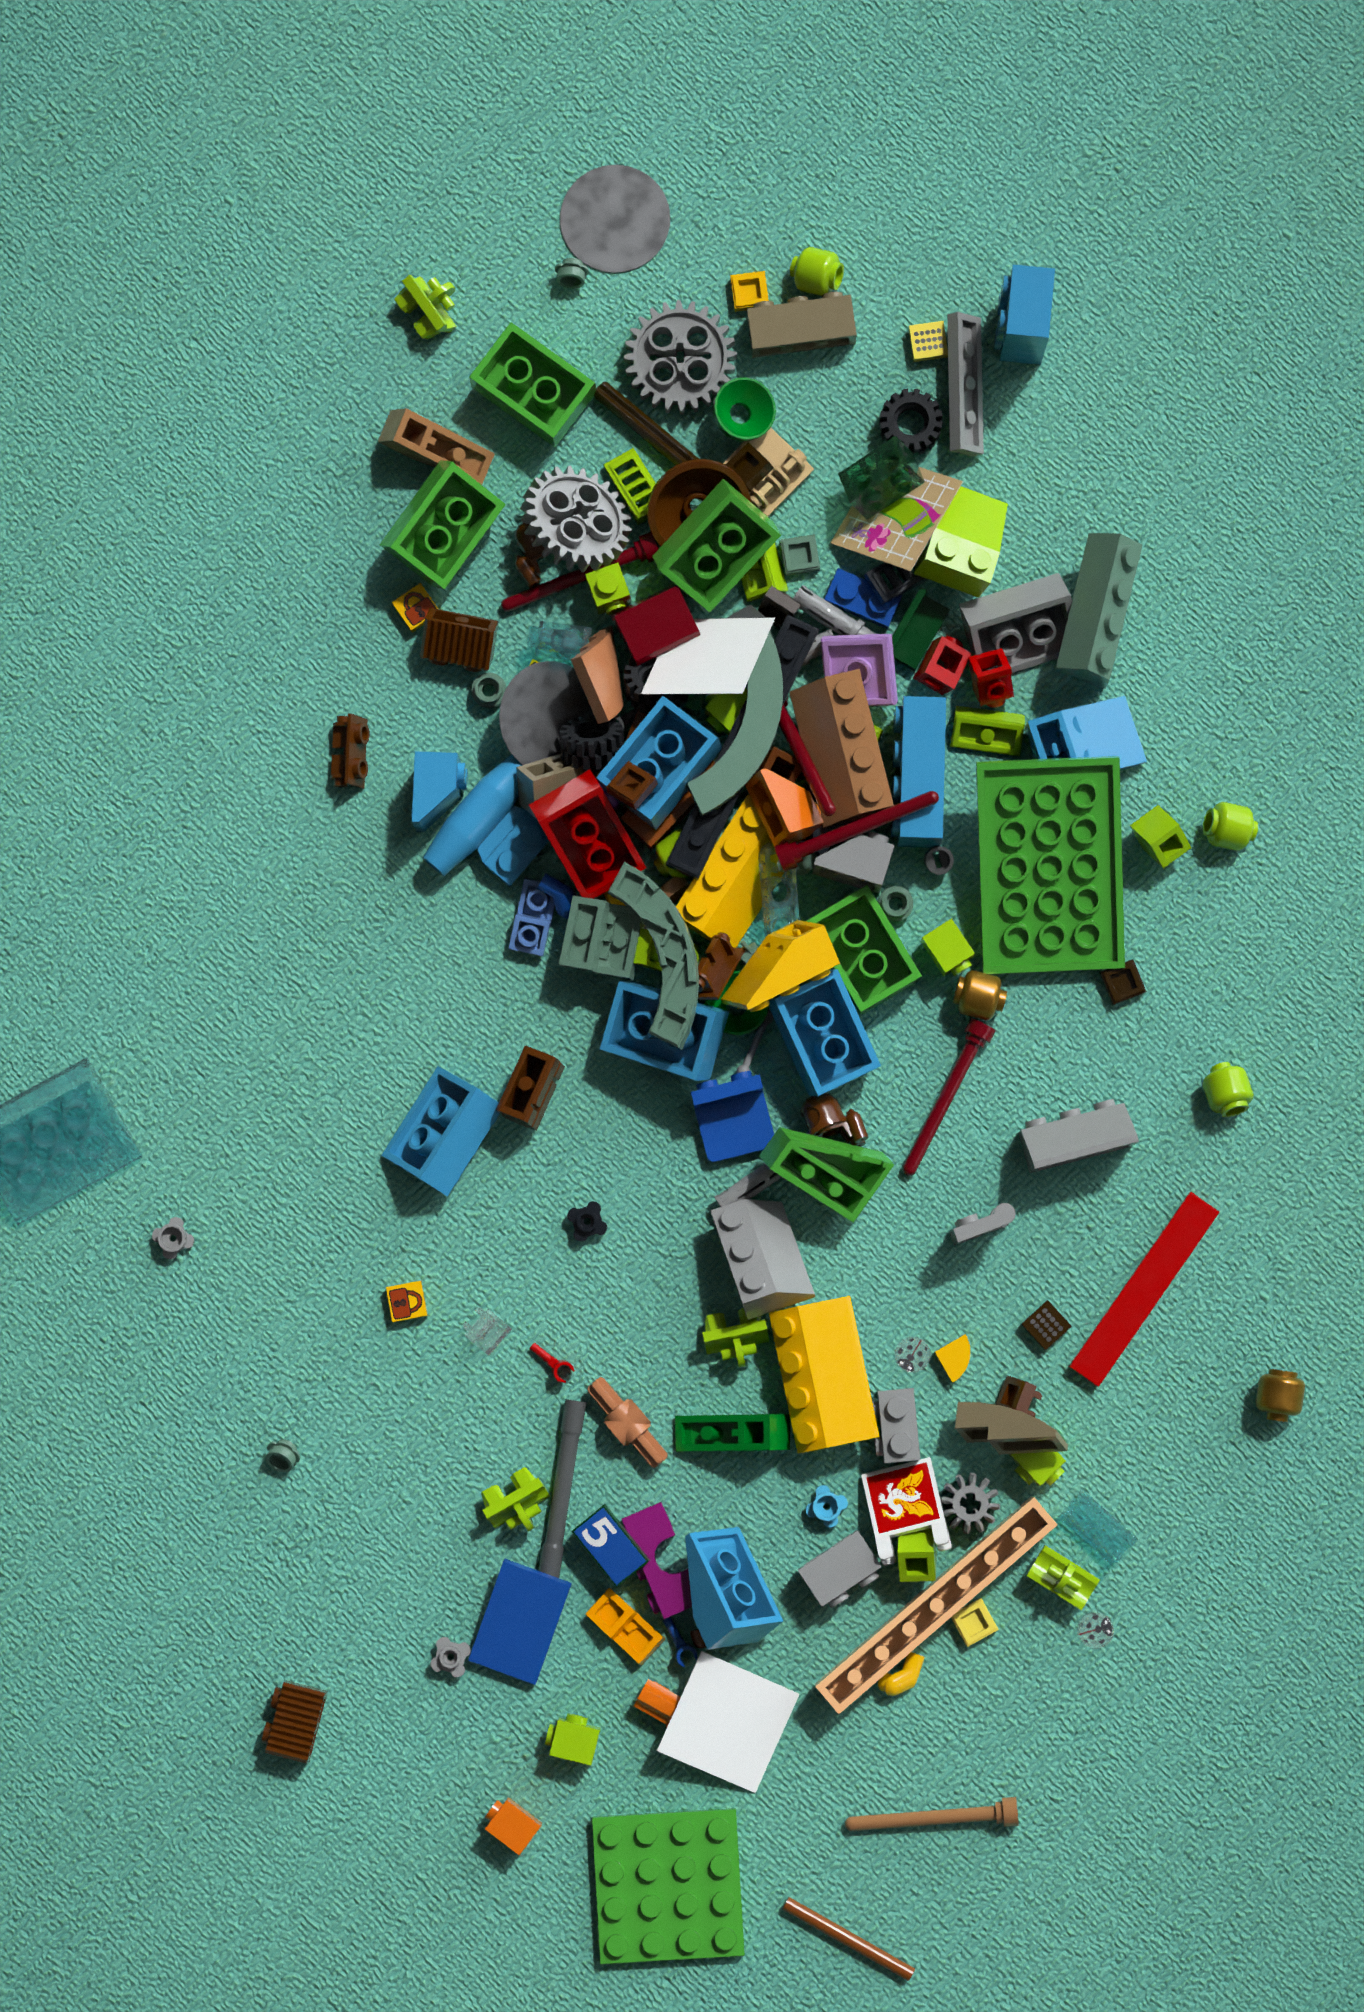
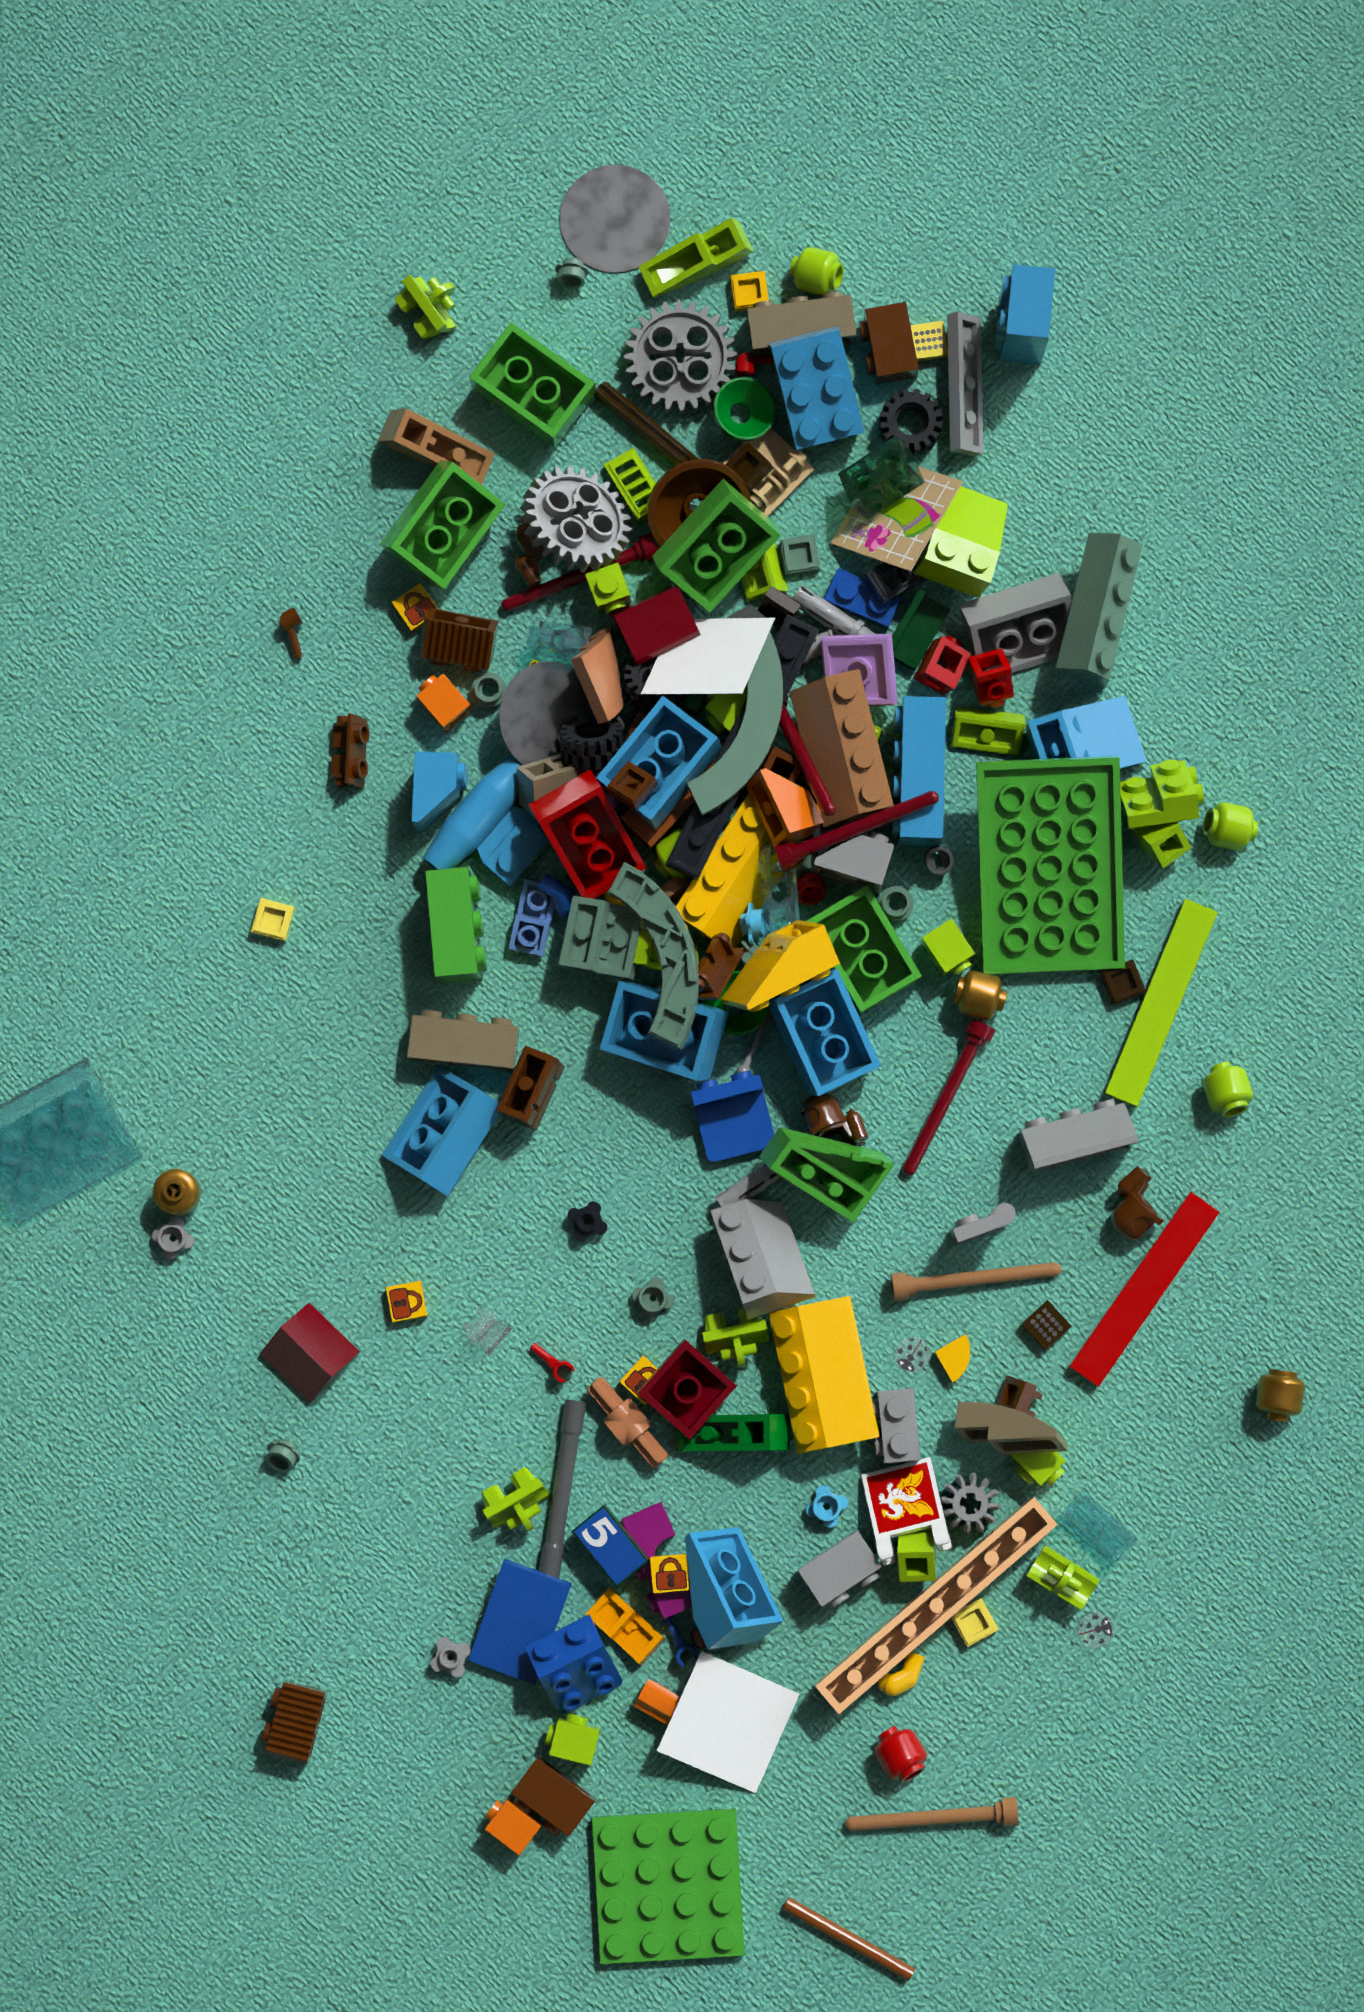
none -> pearl gold head [153,1169,201,1216]
none -> light yellow tile [251,898,295,942]
none -> dark red slope [259,1302,360,1403]
none -> reddish brown hand [280,608,303,659]
none -> dark tan brick [407,1010,520,1071]
none -> orange brick [417,673,472,733]
none -> bright green brick [425,867,487,984]
none -> reddish brown brick [511,1755,596,1837]
none -> blue bracket [525,1614,623,1714]
none -> tile [619,1355,658,1406]
none -> sand green plate [632,1277,674,1319]
none -> dark red slope [637,1339,737,1439]
none -> lime slope [638,217,754,298]
none -> tile [650,1554,689,1593]
none -> red hand [735,353,774,376]
none -> medium azure plate [740,903,766,945]
none -> dark azure brick [769,326,865,450]
none -> red plate [792,873,826,906]
none -> reddish brown brick [859,302,919,385]
none -> red head [874,1726,927,1783]
none -> medium nougat piece [890,1262,1062,1302]
none -> lime tile [1104,898,1218,1107]
none -> reddish brown piece [1111,1166,1164,1240]
none -> lime plate [1120,759,1204,829]

